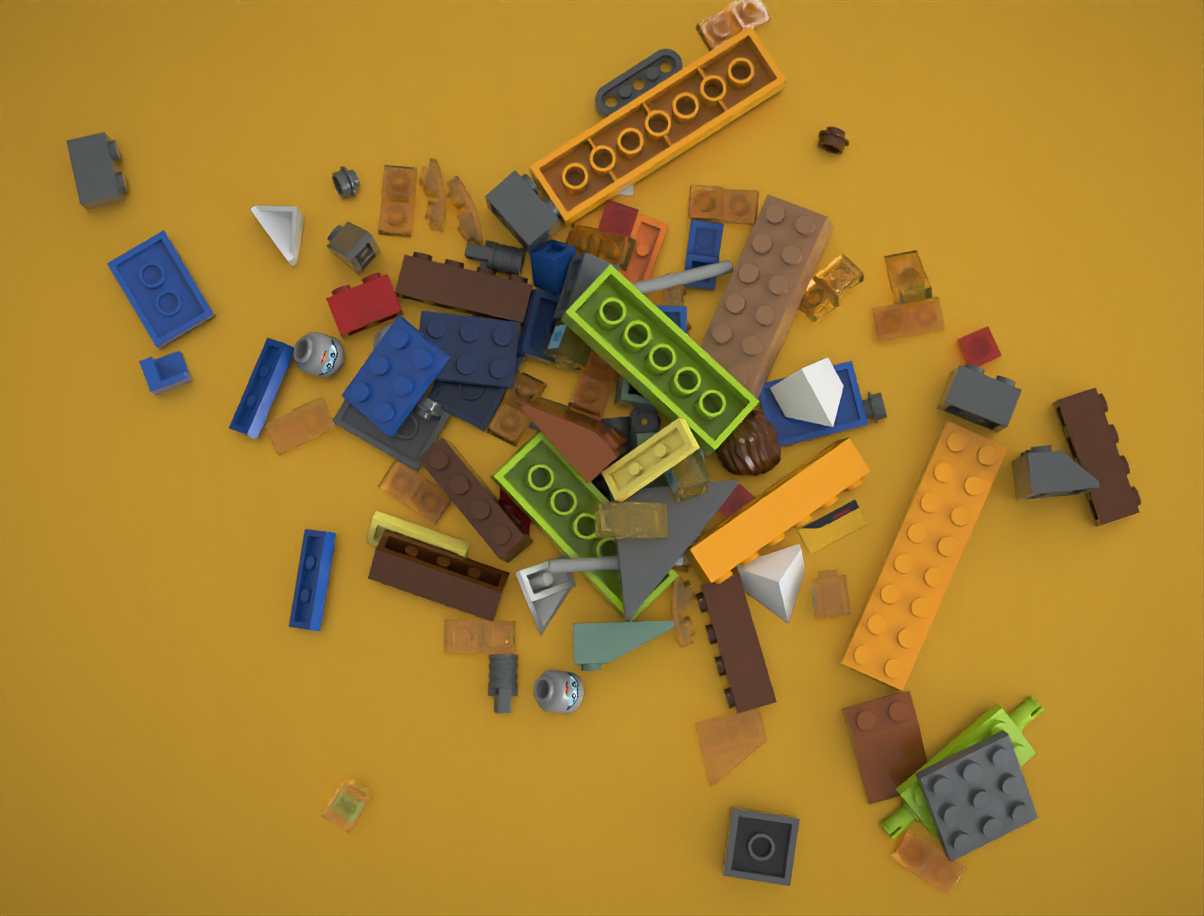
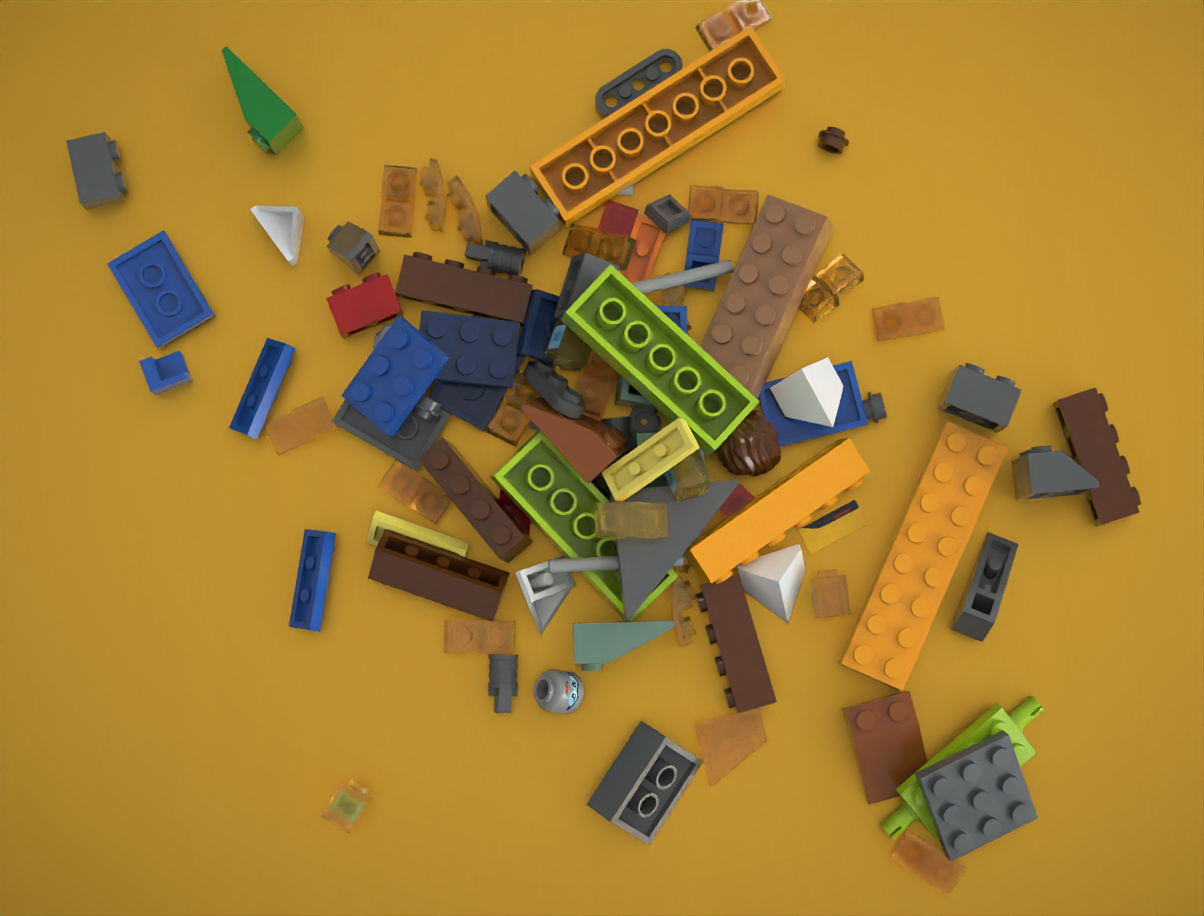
light grey head [294,332,344,378] -> none
dark grey plate [332,166,360,198] -> none
blue panel [530,239,577,295] -> none
dark grey brick [721,807,800,886] -> none
clear yellow slope [885,250,932,305] -> none
clear red plate [957,326,1002,366] -> none
none -> green slope [221,46,304,155]
none -> dark grey plate [523,360,586,419]
none -> dark grey slope [587,721,703,845]
none -> dark grey tile [644,194,691,233]
none -> dark grey slope [951,532,1018,642]

